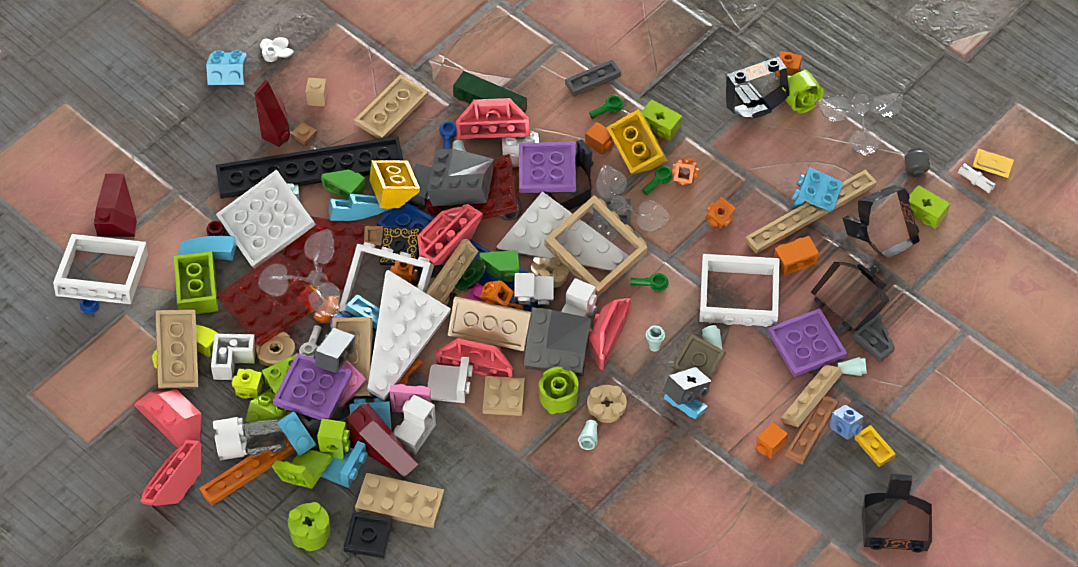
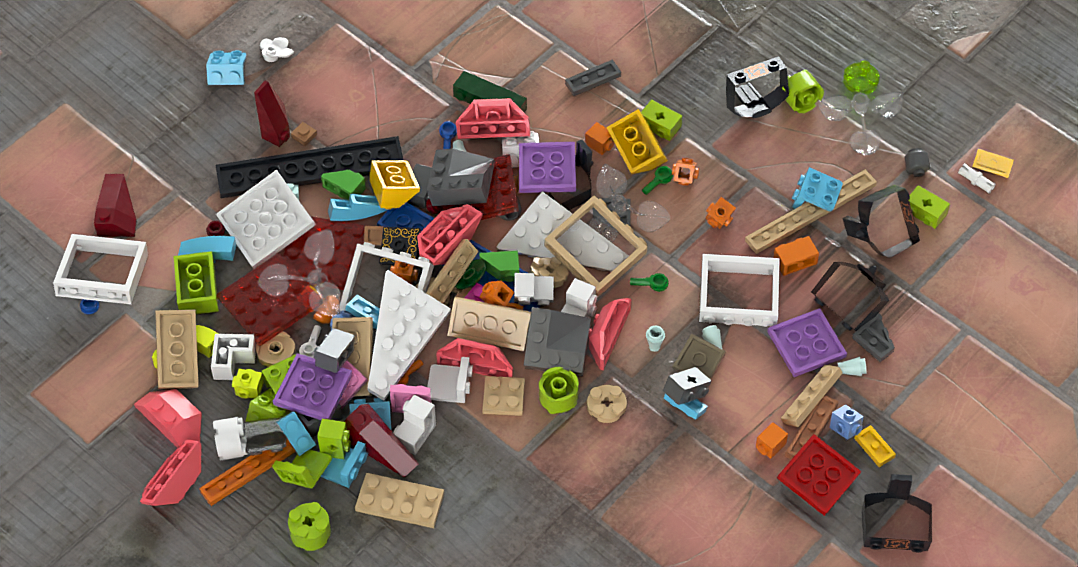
tan brick [305,78,328,107] -> none
black plate [344,512,393,558] -> none
tan plate [354,74,429,139] -> none
light aqua cone [578,420,598,450] -> none
green plate [589,95,623,119] -> none
orange brick [776,51,802,77] -> none
none -> red plate [777,434,862,516]
none -> clear neon green plate [843,60,880,95]

